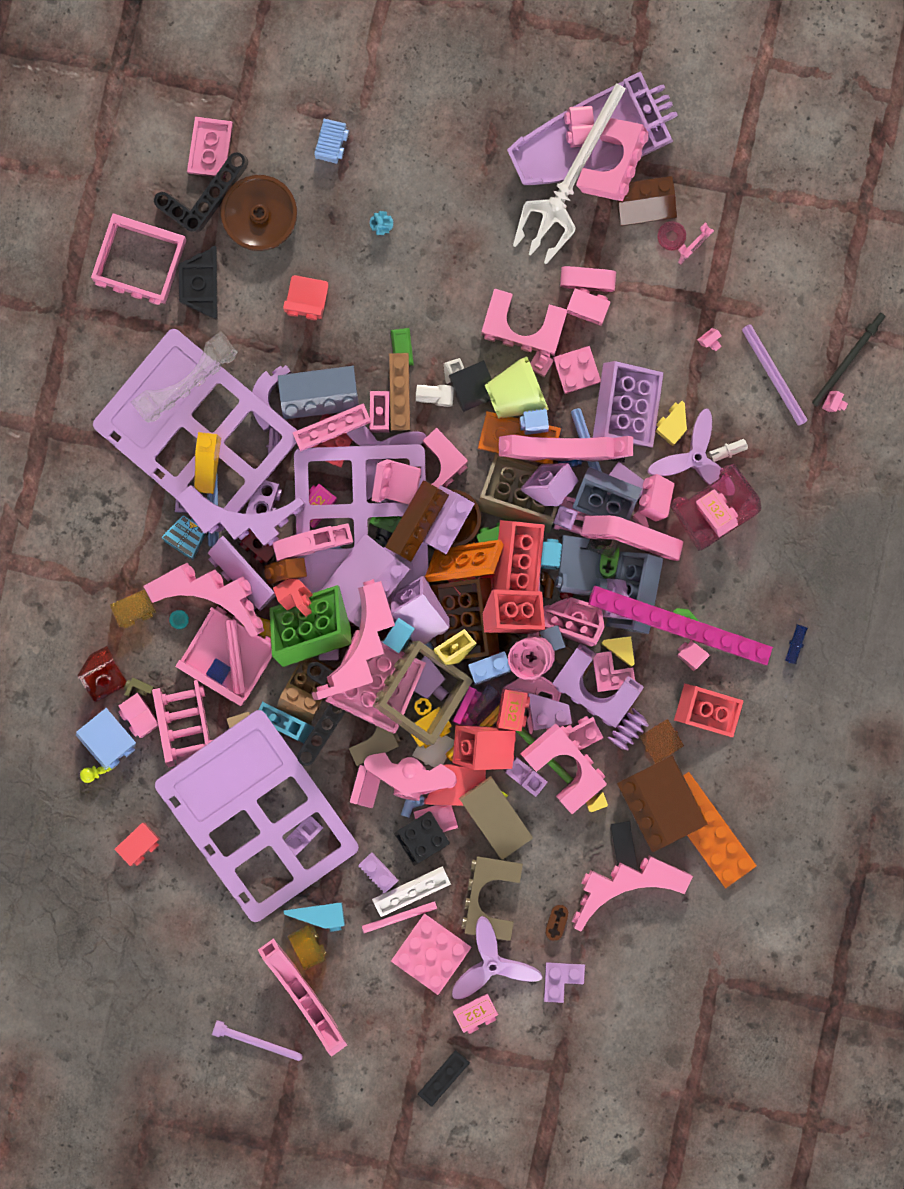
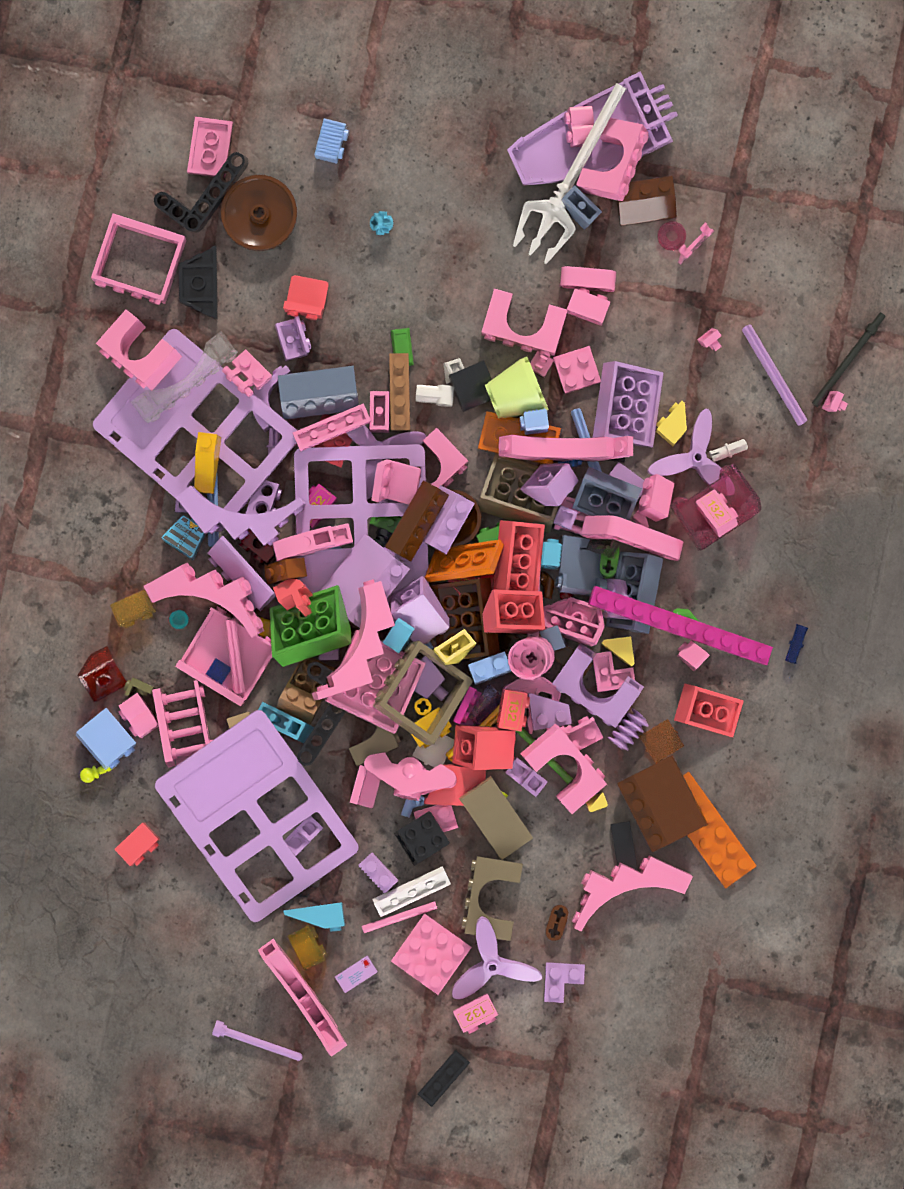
none -> bright pink arch [96,310,182,391]
none -> bright pink plate [222,349,272,397]
none -> lavender bracket [275,316,311,361]
none -> lavender tile [335,955,378,993]
none -> sand blue slope [561,185,602,230]

